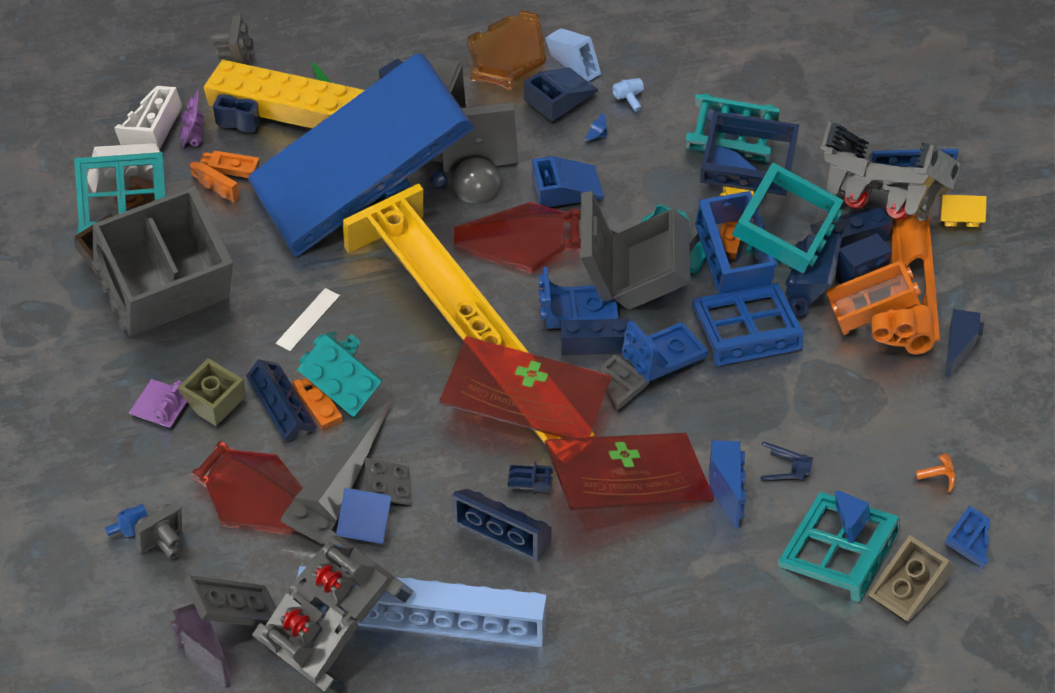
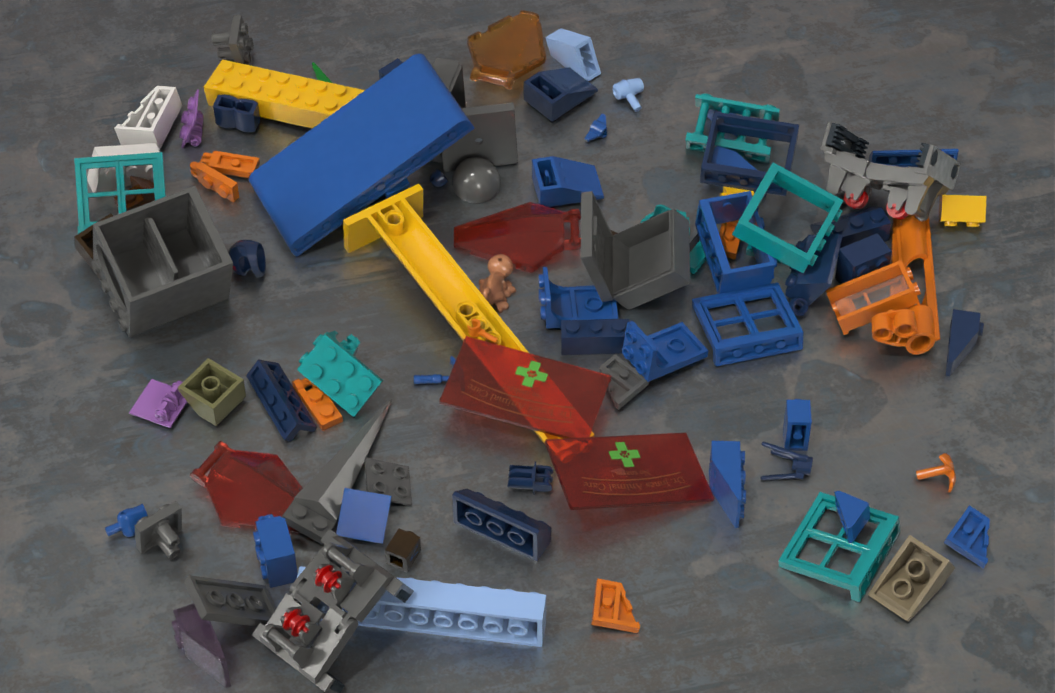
white sticker [275,288,340,351] -> none
none -> dark blue helmet [228,240,266,278]
none -> blue hinge [253,514,298,588]
none -> dark brown brick [385,528,421,572]
none -> blue piece [414,356,465,392]
none -> orange hand [467,319,498,344]
none -> nougat animal [479,254,516,313]
none -> orange wing [591,578,640,633]
none -> blue brick [783,399,812,451]

